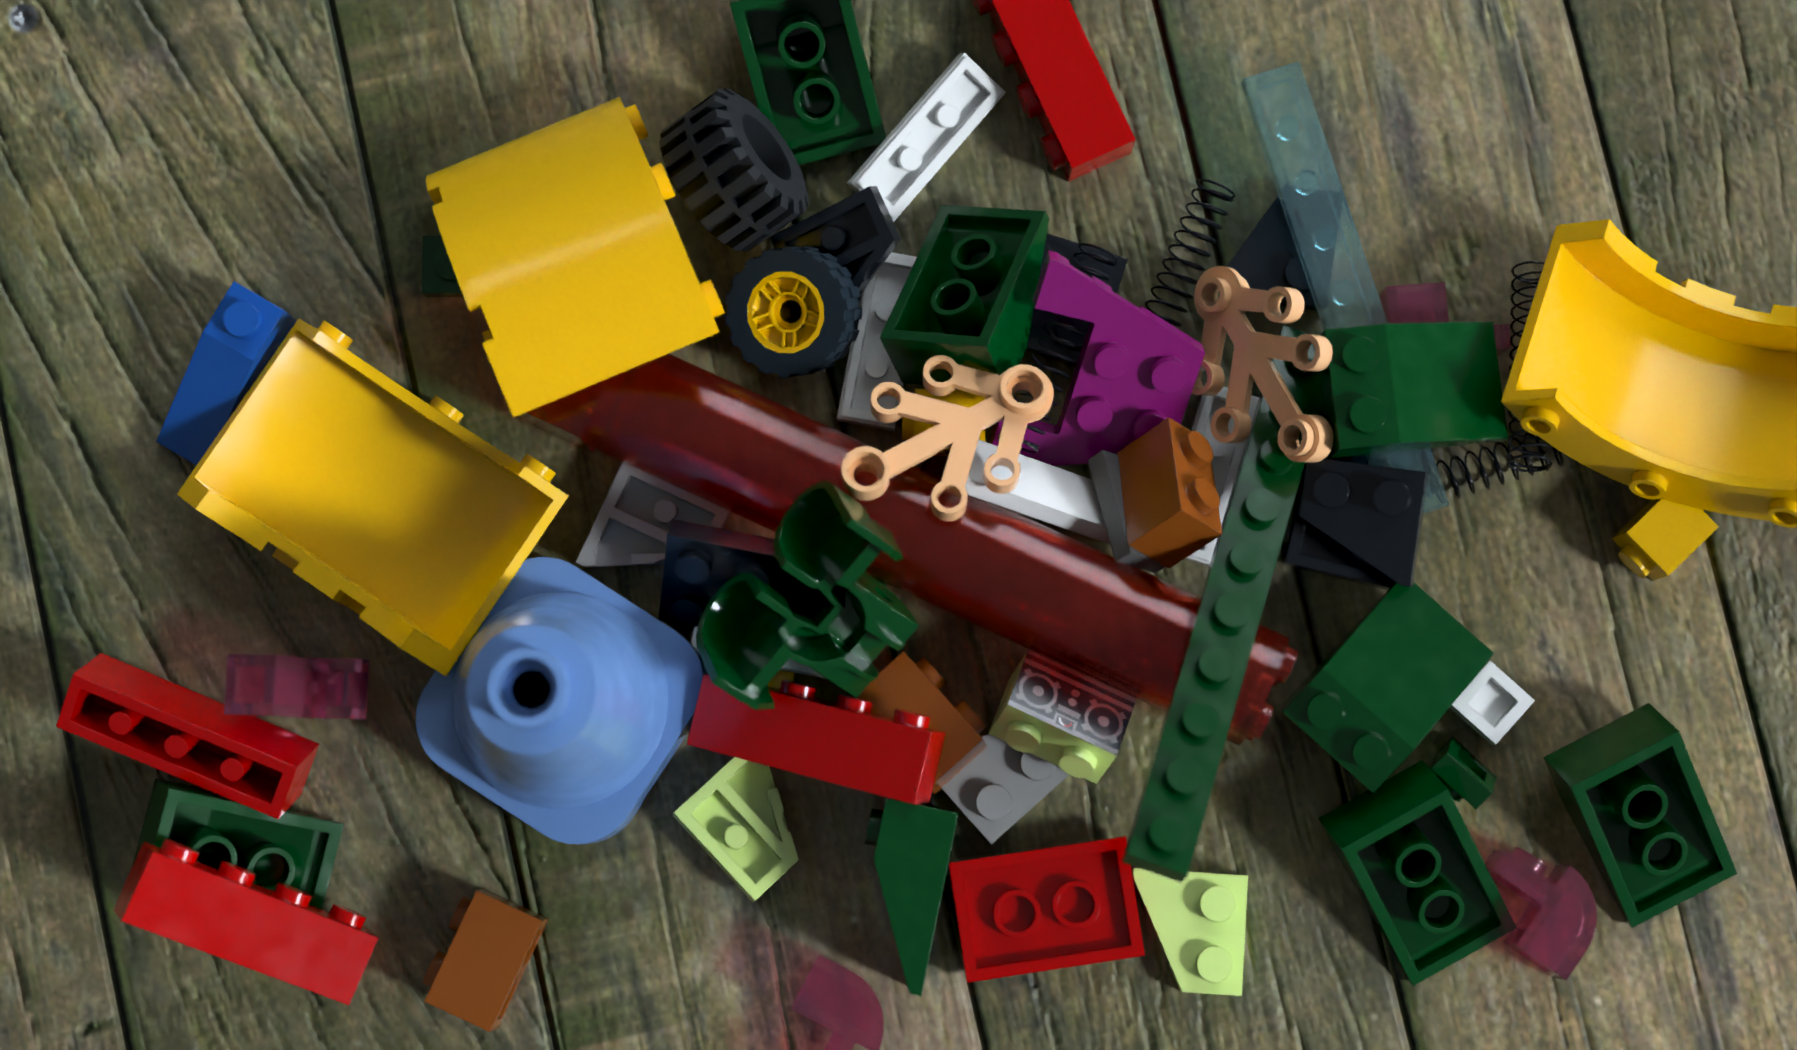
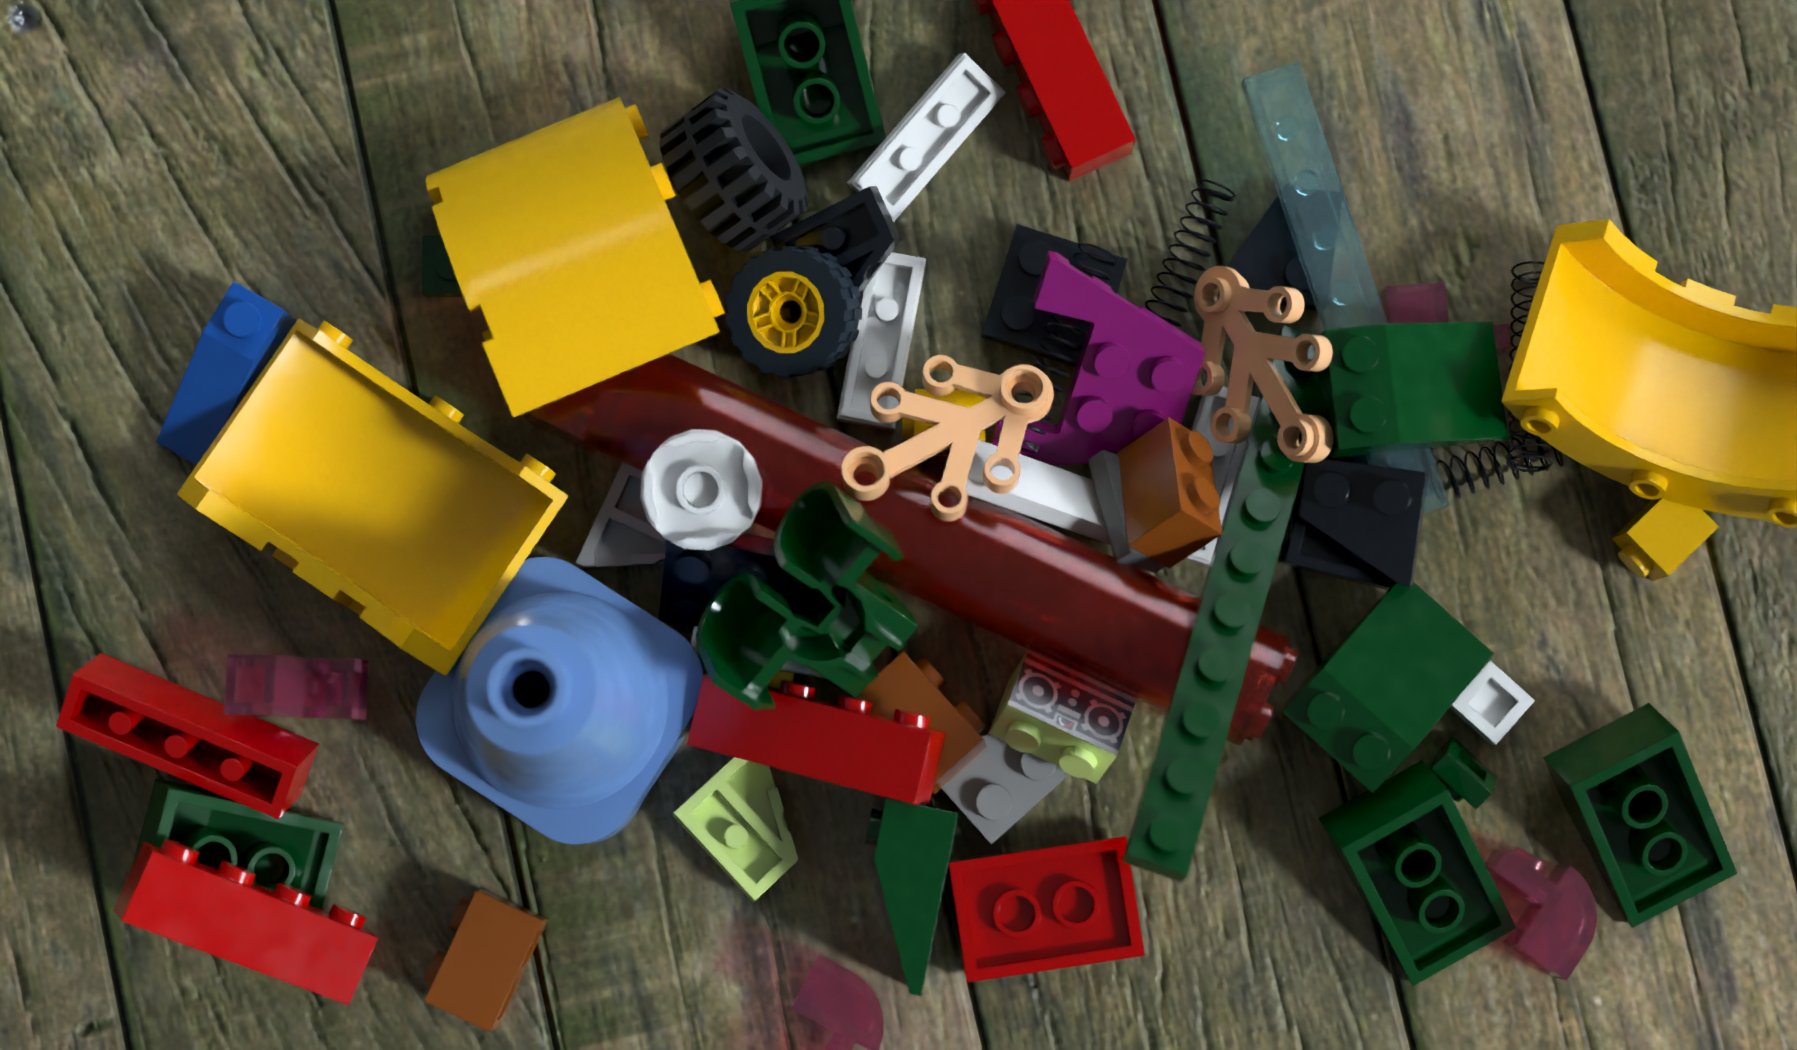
dark green slope [880,205,1049,385] -> none
yellowish green wing [1131,868,1248,996] -> none
none -> white tile [640,429,763,550]

